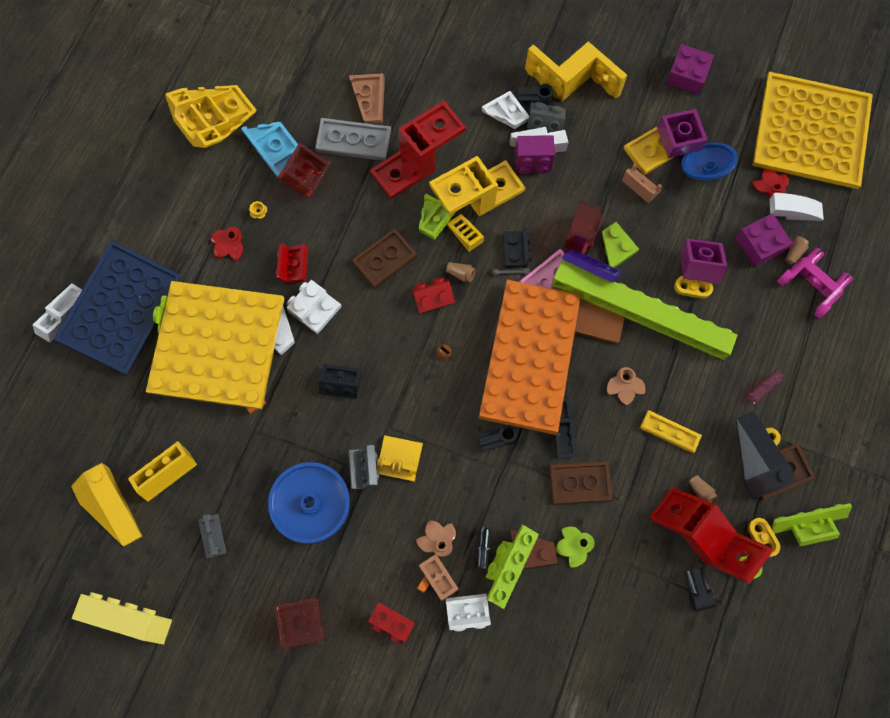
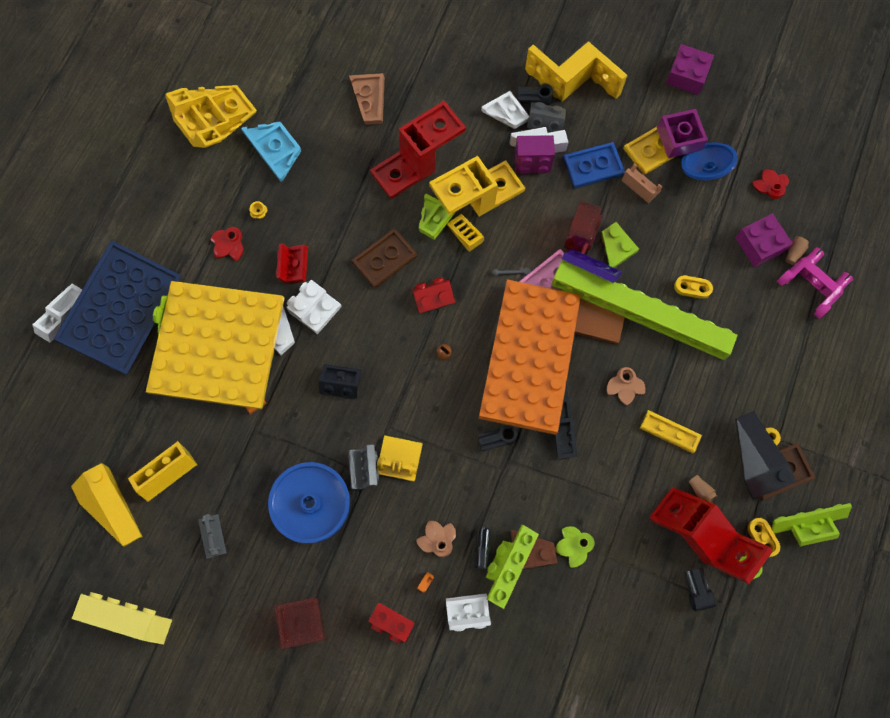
clear red brick [277,142,330,199] -> none
light grey tile [315,118,391,161] -> none
nougat hinge [419,554,458,601] -> none
medium nougat cone [446,262,475,283] -> none
black bracket [503,227,532,268] -> none
reddish brown tile [549,461,613,505] -> none
magenta brick [680,238,727,284] -> none
clear pink pin [747,370,784,404] -> none
yellow plate [752,72,873,189] -> none
white slope [770,193,823,221] -> none
none -> blue tile [562,142,625,189]

